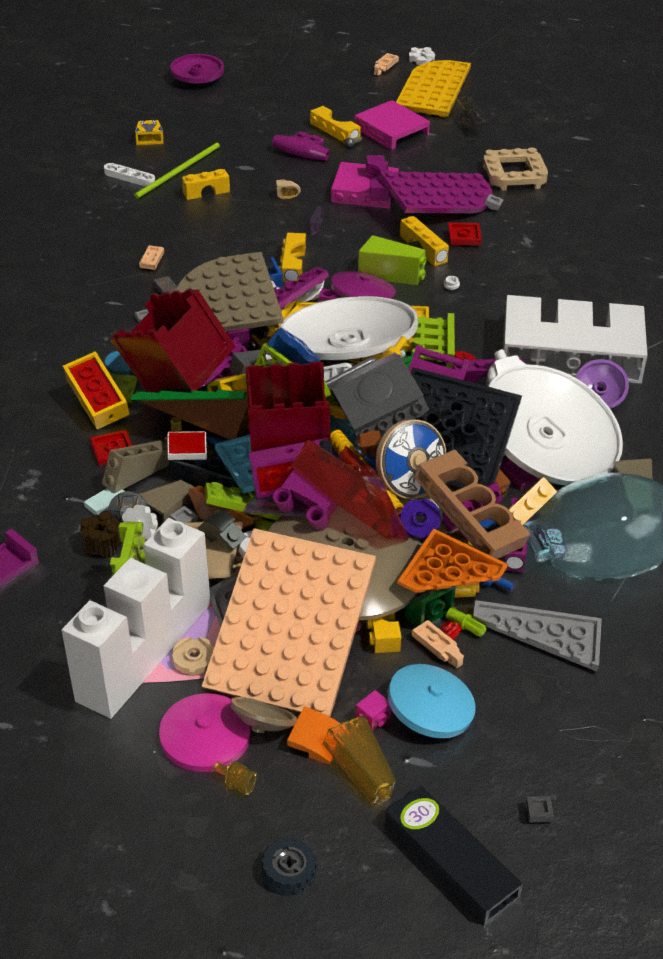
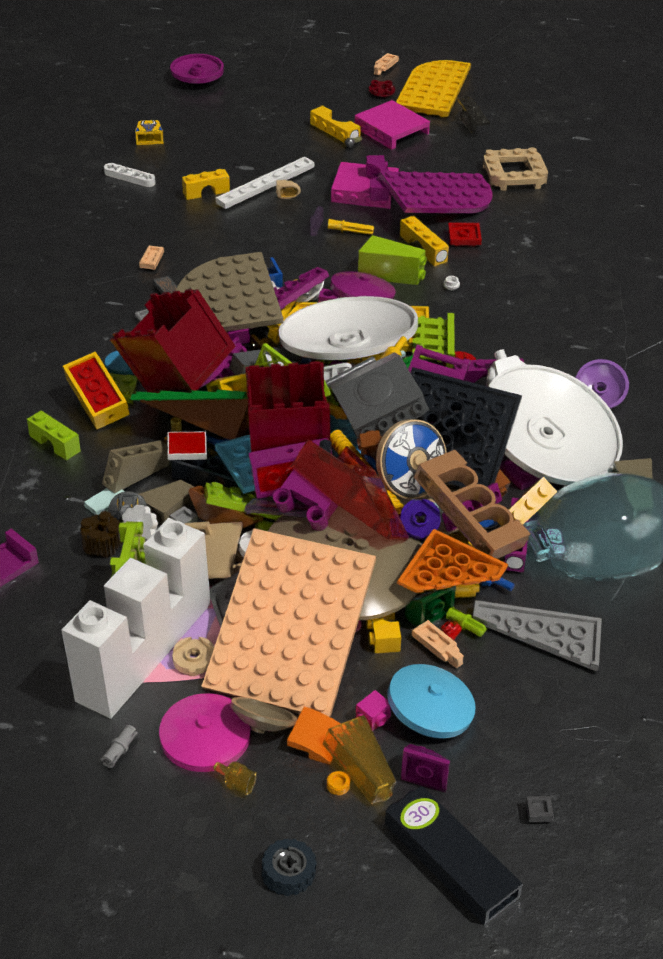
red tile [90,430,132,466] -> none
lime piece [134,143,220,199] -> none
pearl dark grey brick [198,510,247,552] -> none
blue panel [268,327,320,365] -> none
magenta plate [272,132,330,161] -> none
yellow arch [279,233,306,282] -> none
white plate [409,47,435,65] -> none
light grey plate [485,194,503,211] -> none
white brick [503,295,647,383] -> none
none -> lime arch [27,411,81,461]
none -> light grey pin [101,725,138,768]
none -> white plate [216,157,314,209]
none -> light orange tile [327,771,350,795]
none -> yellow axle [328,219,374,235]
none -> dark red dish [369,80,395,97]
none -> magenta slope [401,744,450,793]

